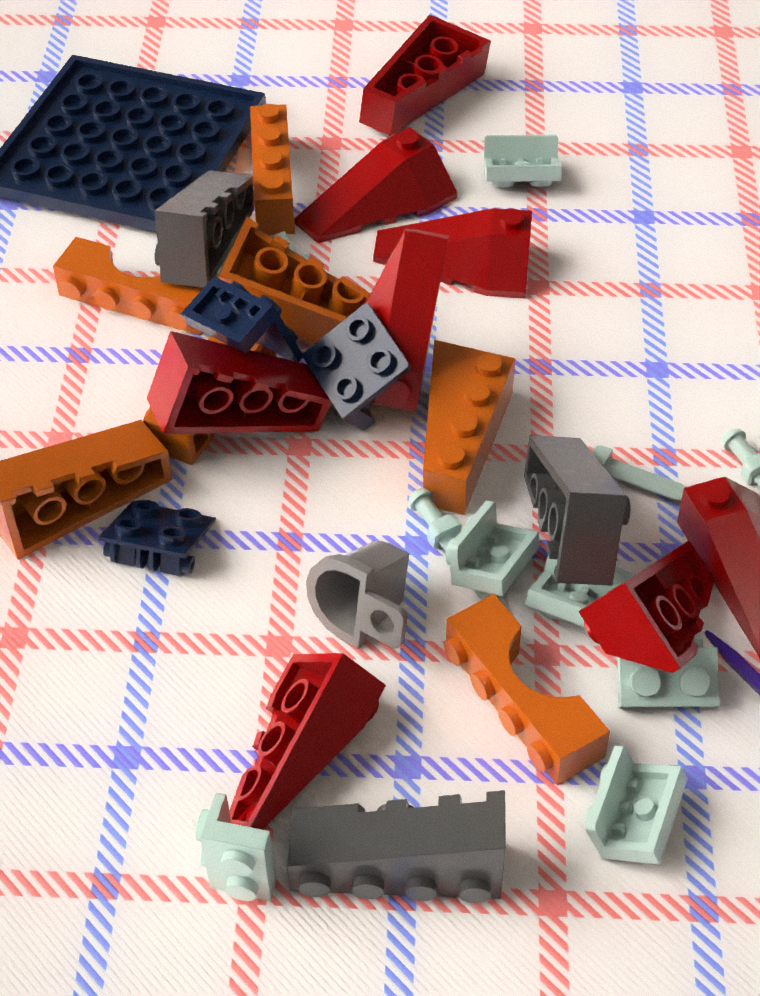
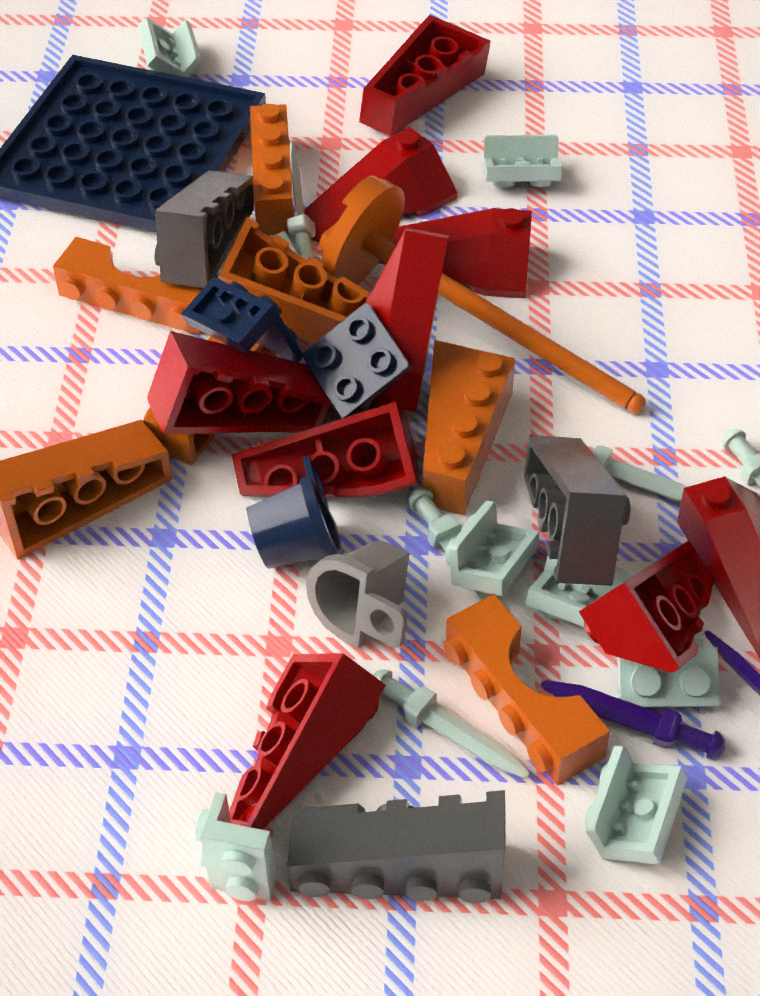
dark blue hinge [98,500,216,577] -> none
none -> light aqua bracket [138,17,201,77]
none -> red wedge [231,402,418,498]
none -> dark blue container [246,455,343,569]
none -> light aqua sword [287,141,316,259]
none -> orange piece [318,175,646,414]
none -> light aqua sword [373,669,529,778]
none -> dark purple sword [541,680,726,759]

